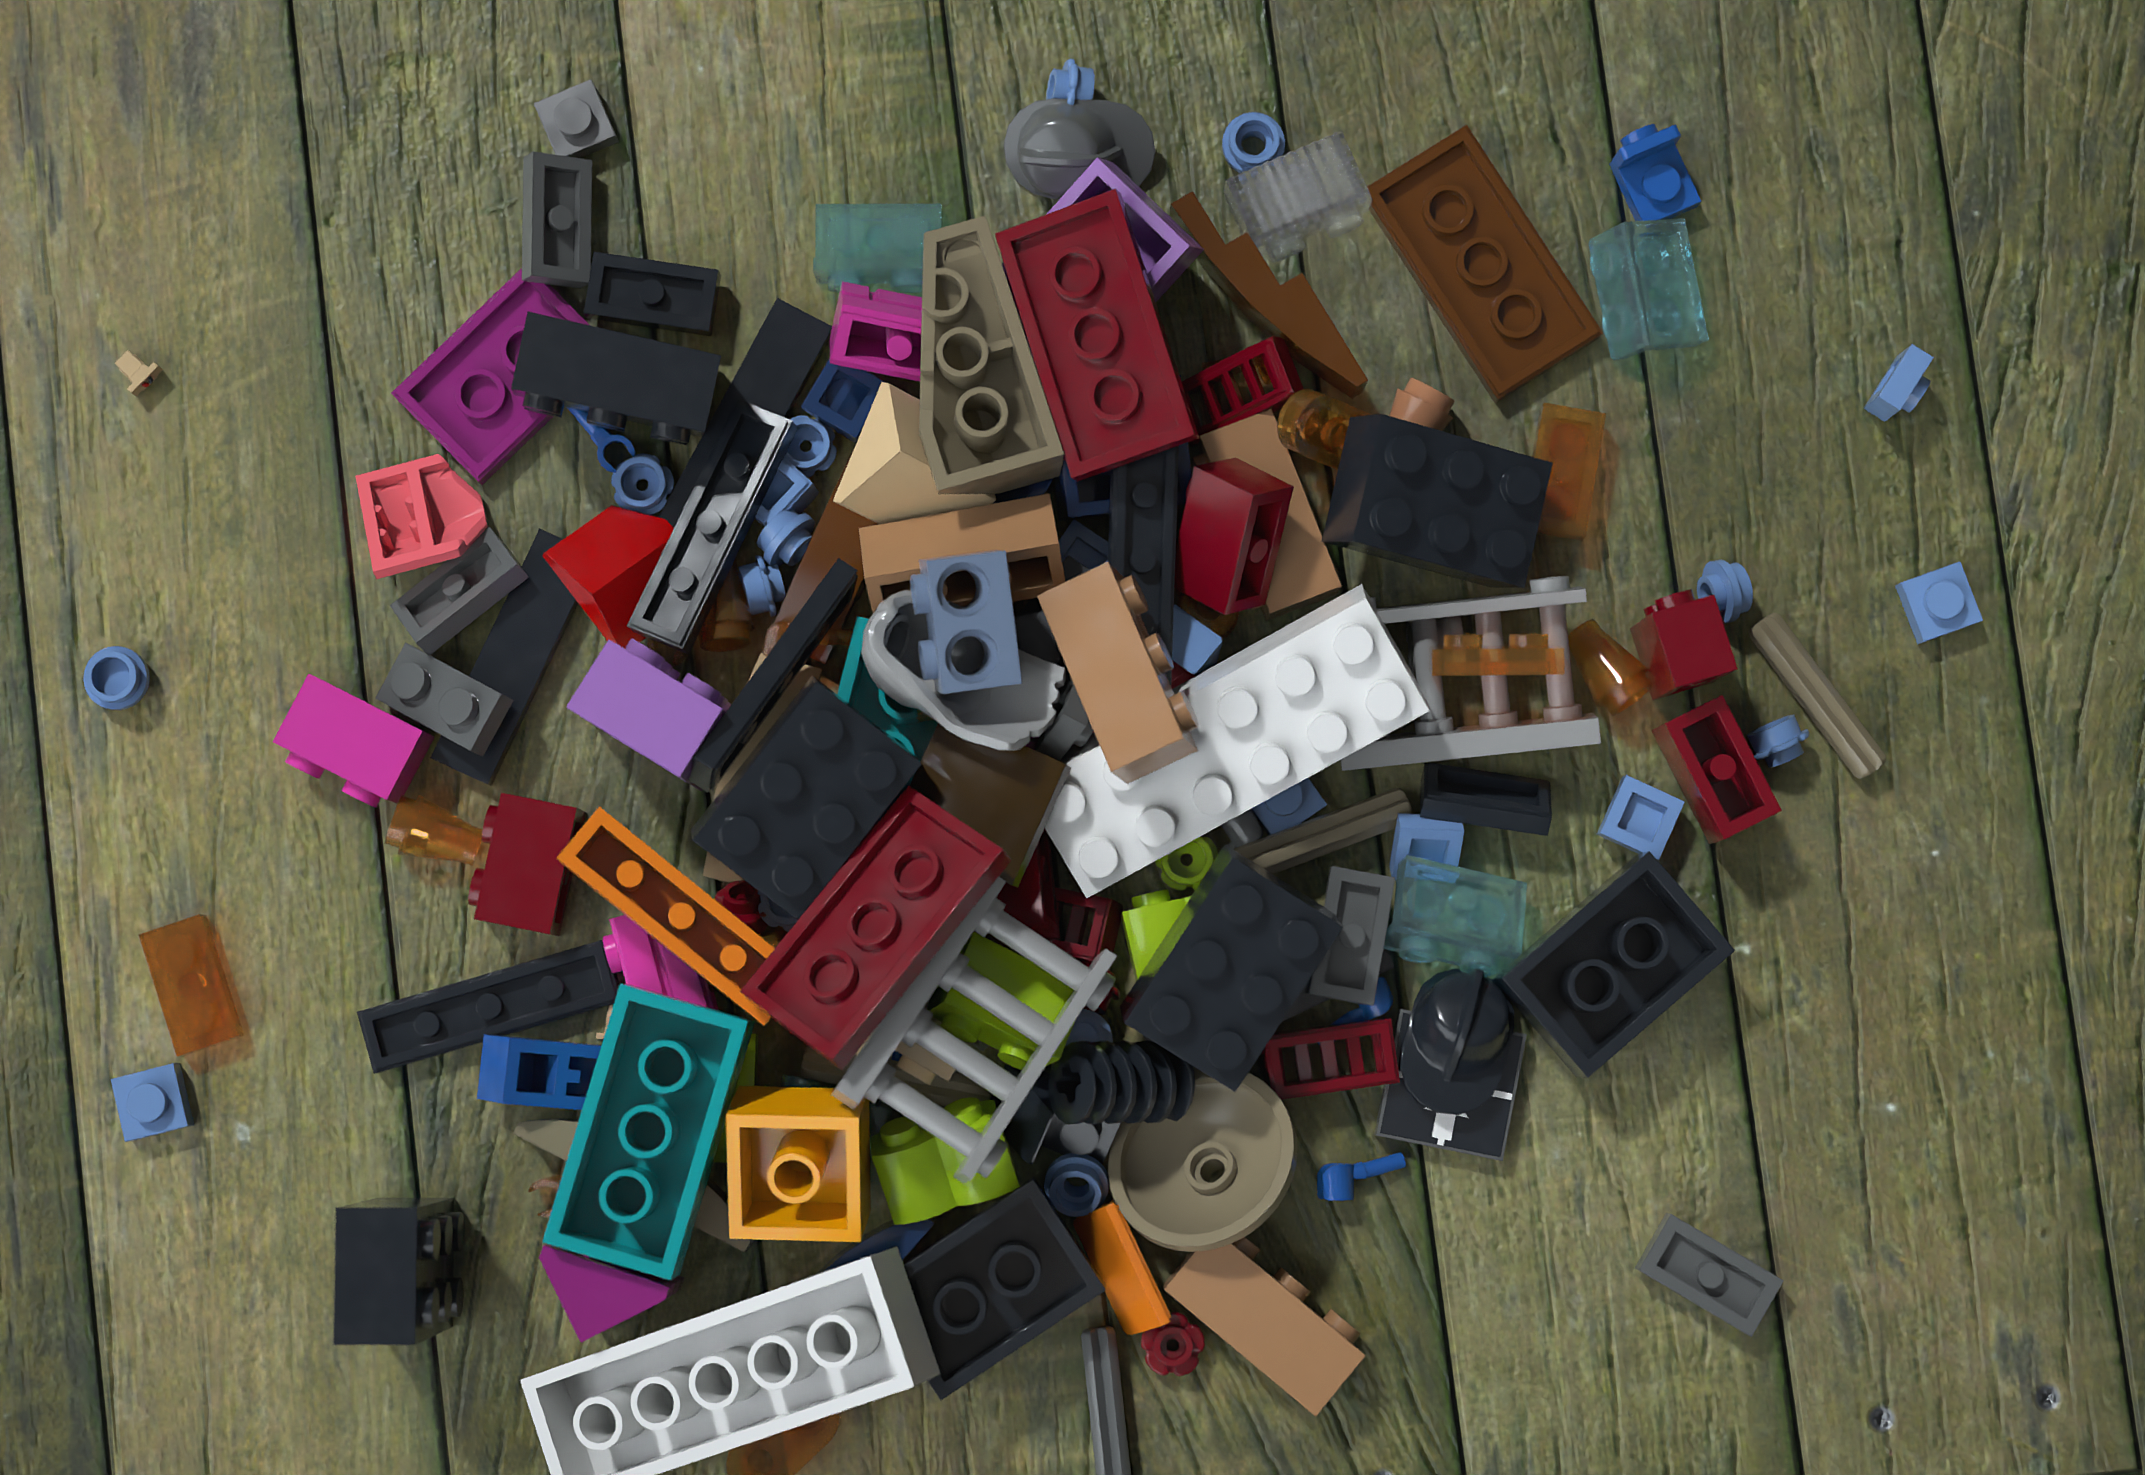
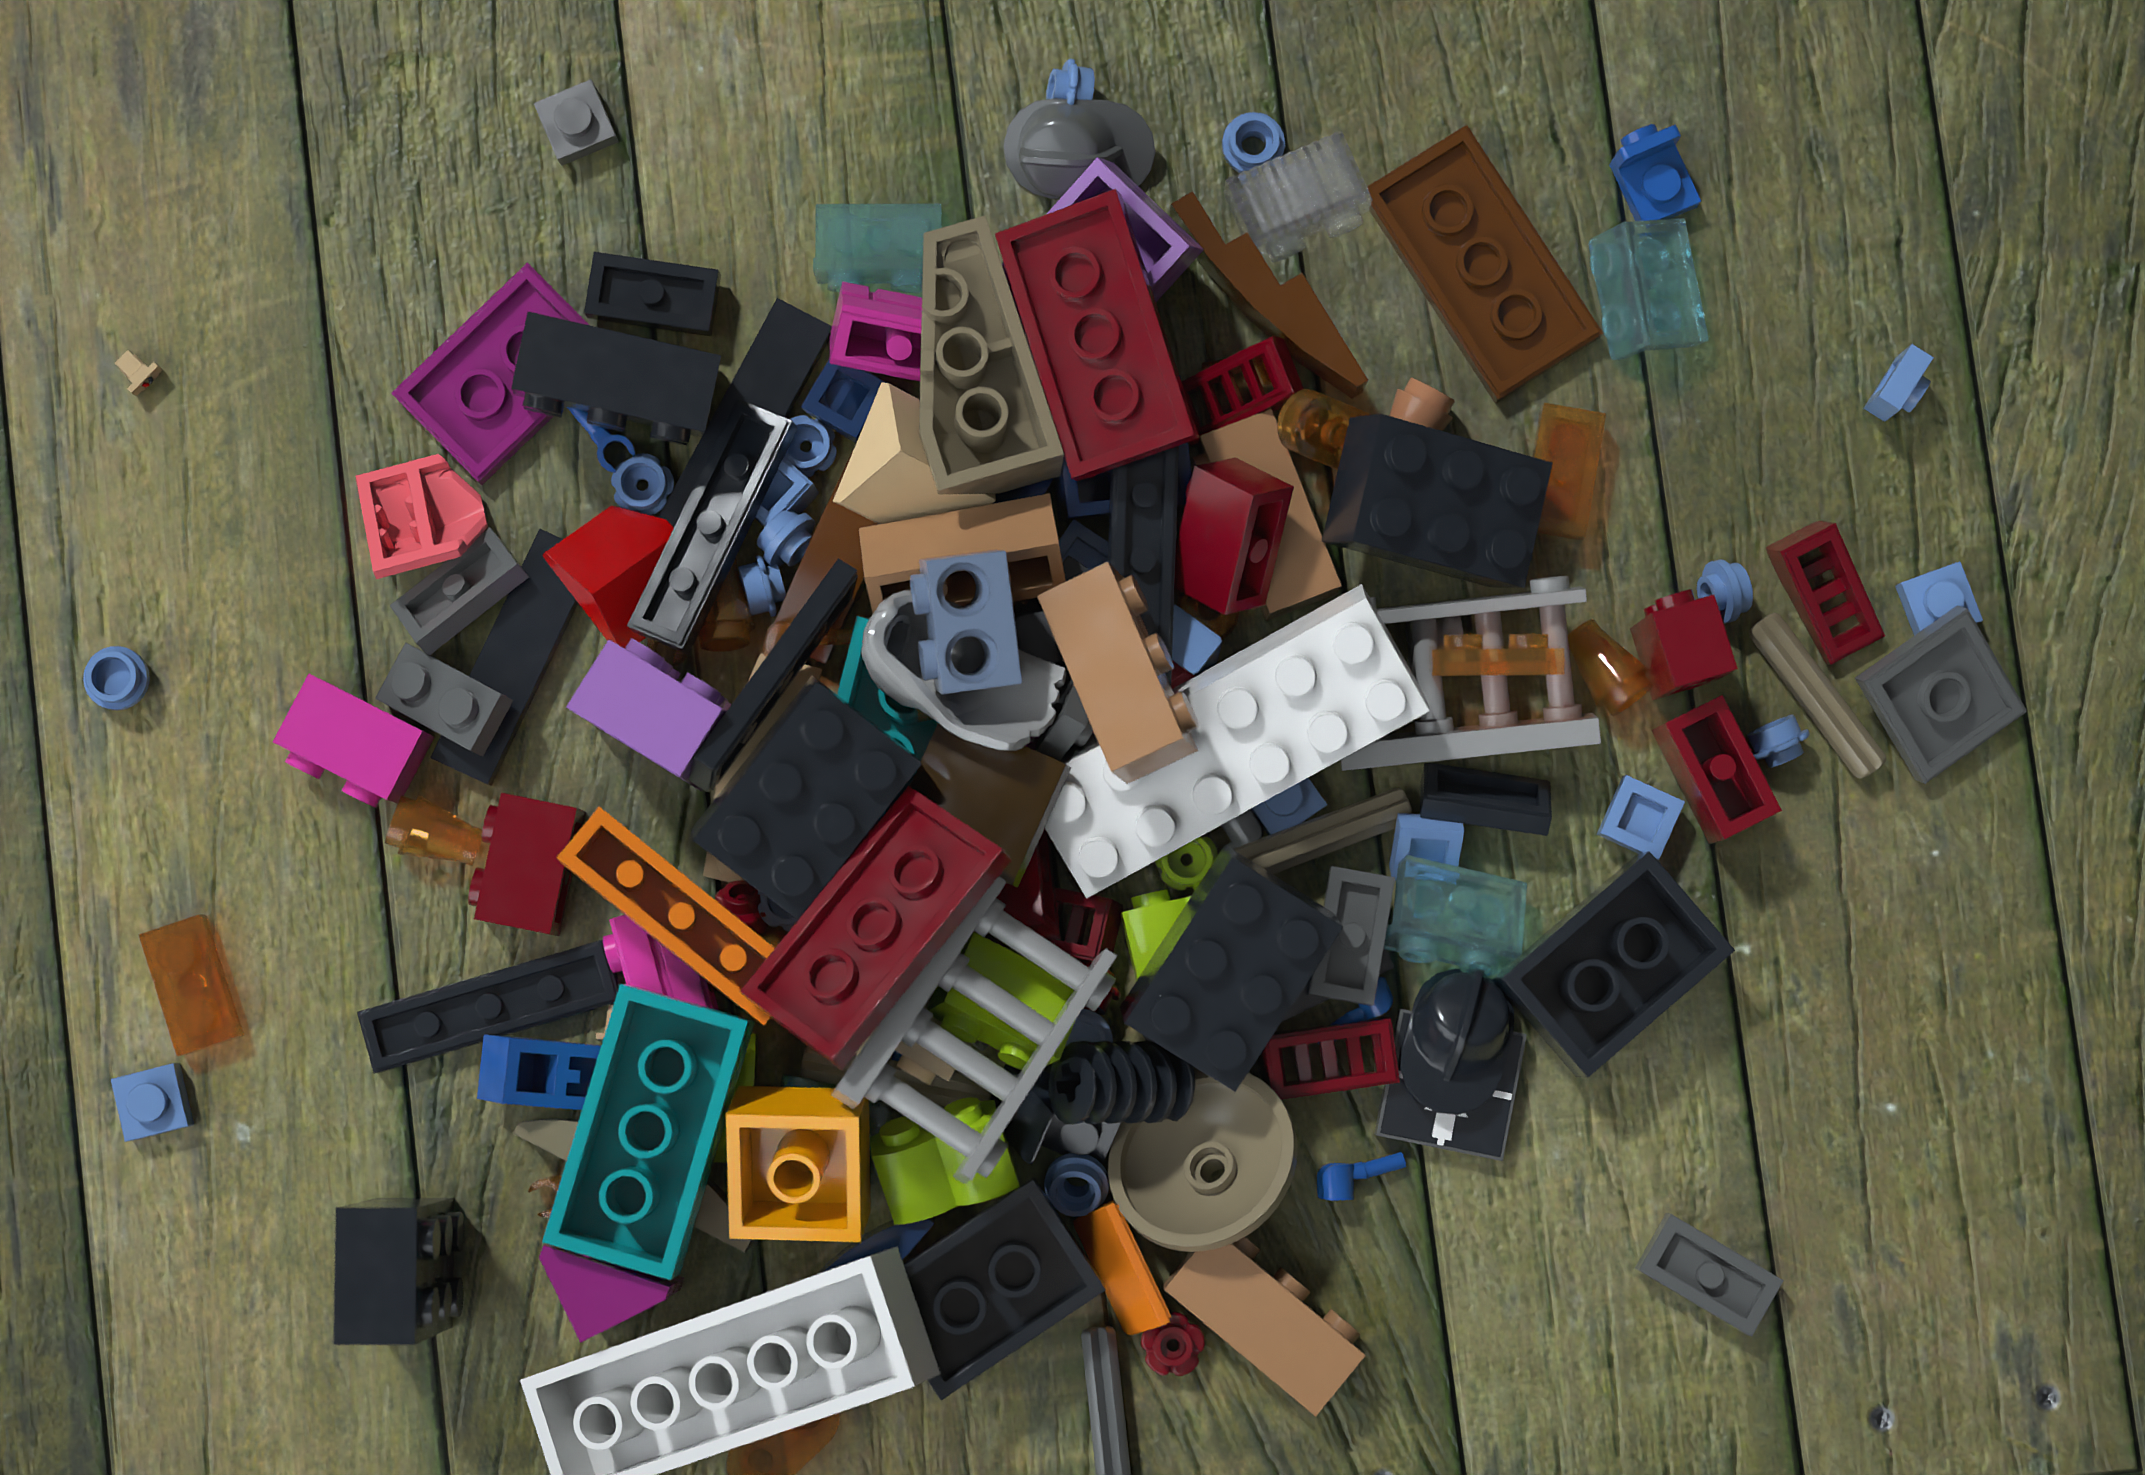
dark grey plate [522,151,592,288] -> none
none -> dark red slope [1765,521,1885,665]
none -> dark grey tile [1855,605,2027,784]

